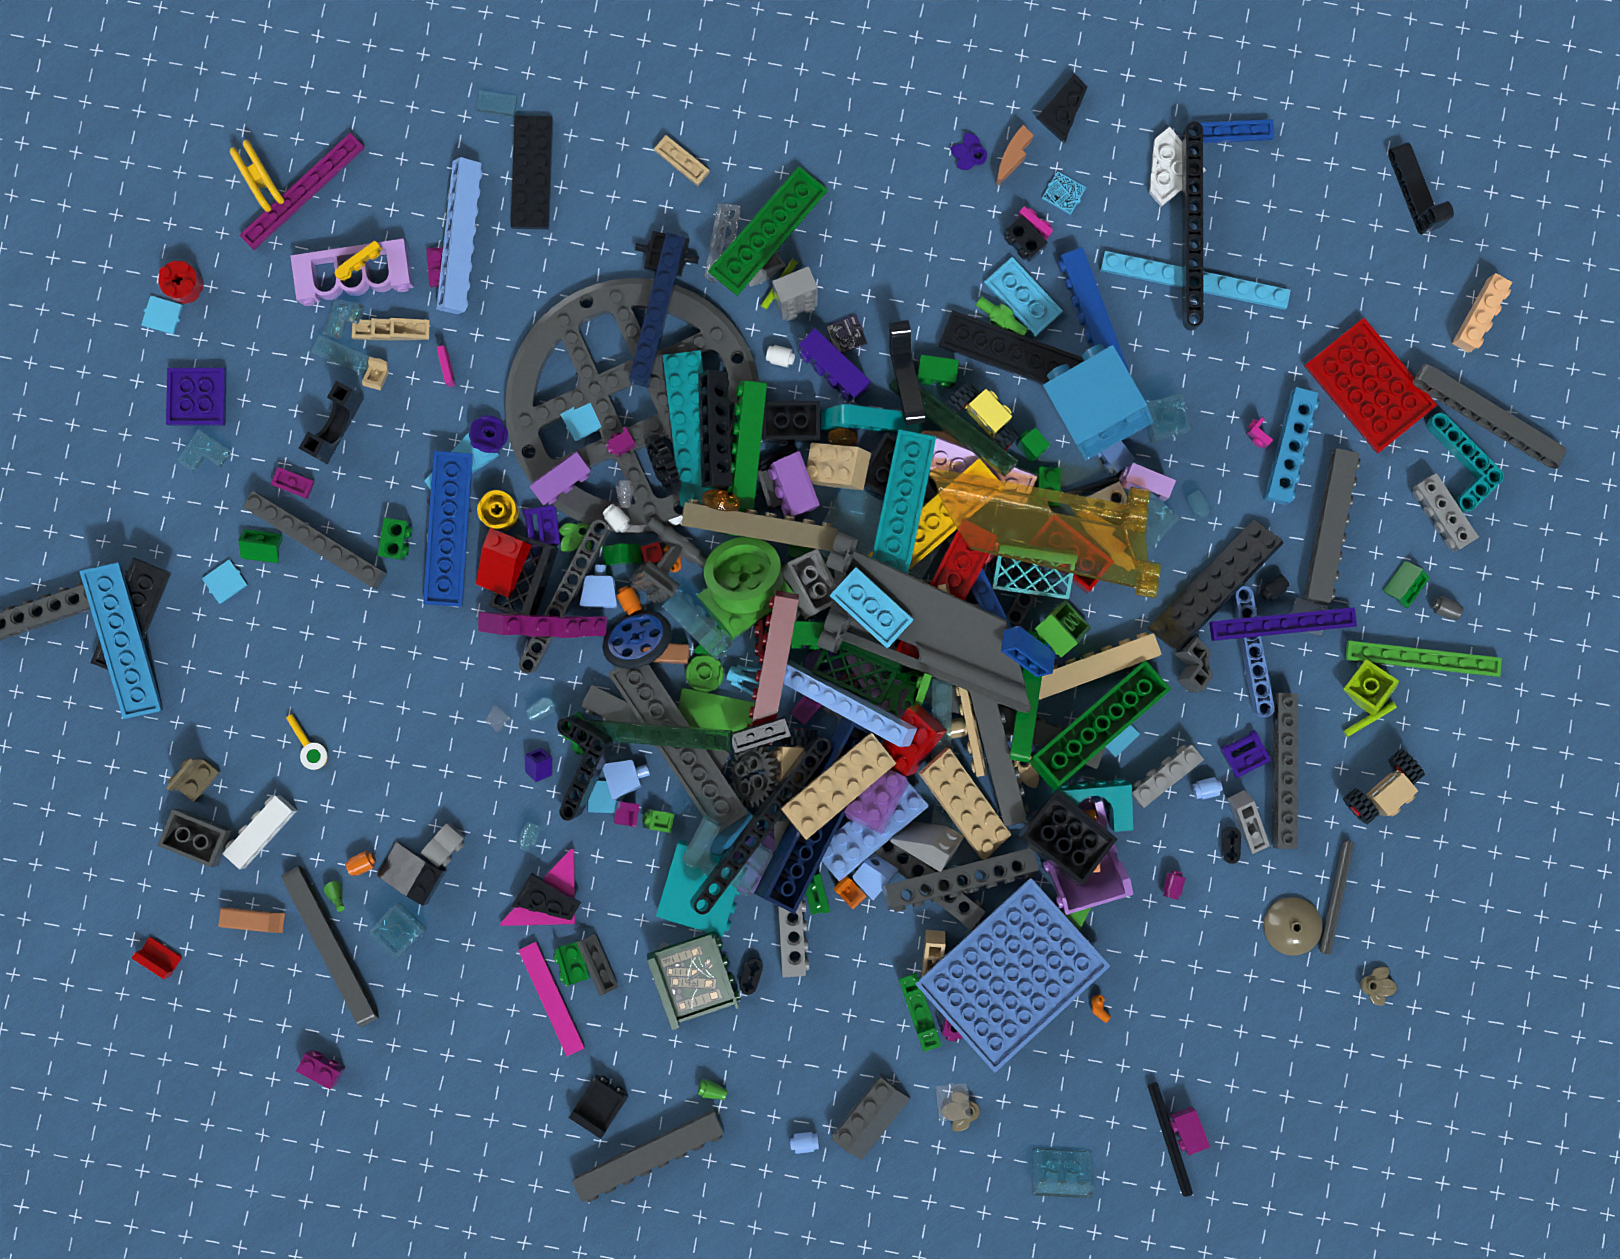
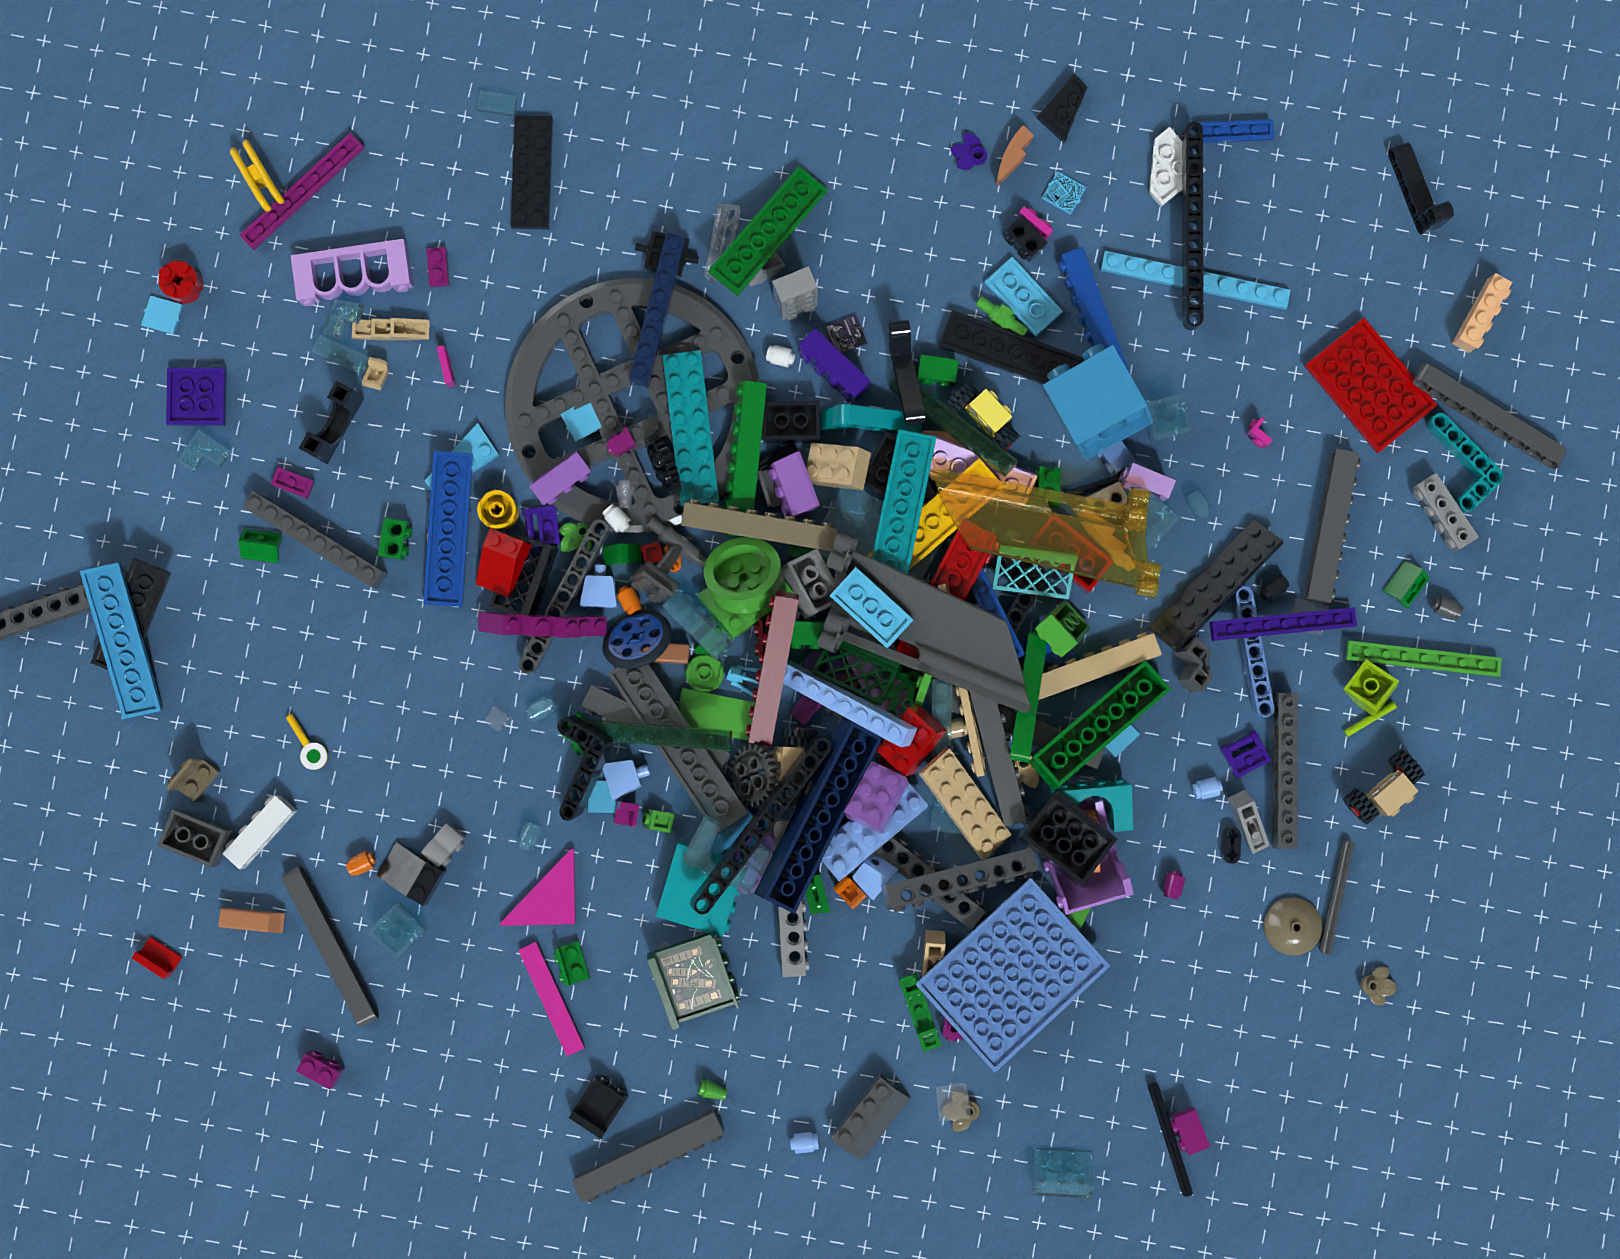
medium azure piece [202,559,248,604] -> none
bright green cone [323,881,345,912] -> none
yellow hinge [334,241,383,281] -> none
light blue brick [436,157,482,314] -> none
dark purple plate [469,415,508,453] -> none
black wing [511,873,582,920] -> none
dark purple panel [525,748,552,782] -> none
dark grey plate [576,934,618,996] -> none
tan plate [654,135,710,186] -> none
black brick [698,370,733,489] -> none
clear orange tile [701,489,741,511] -> none
plate [729,716,791,753] -> none
black beam [740,958,763,995] -> none
lime bar [760,259,798,310] -> none
tan plate [780,733,896,840] -> none
clear orange gear [827,428,858,447] -> none
light grey slope [891,821,964,872] -> none
blue brick [1001,626,1055,677] -> none
green brick [1017,427,1050,463] -> none
orange arm [1091,994,1111,1023] -> none
light grey brick [1132,744,1204,808] -> none
dark azure brick [1263,387,1319,505] -> none

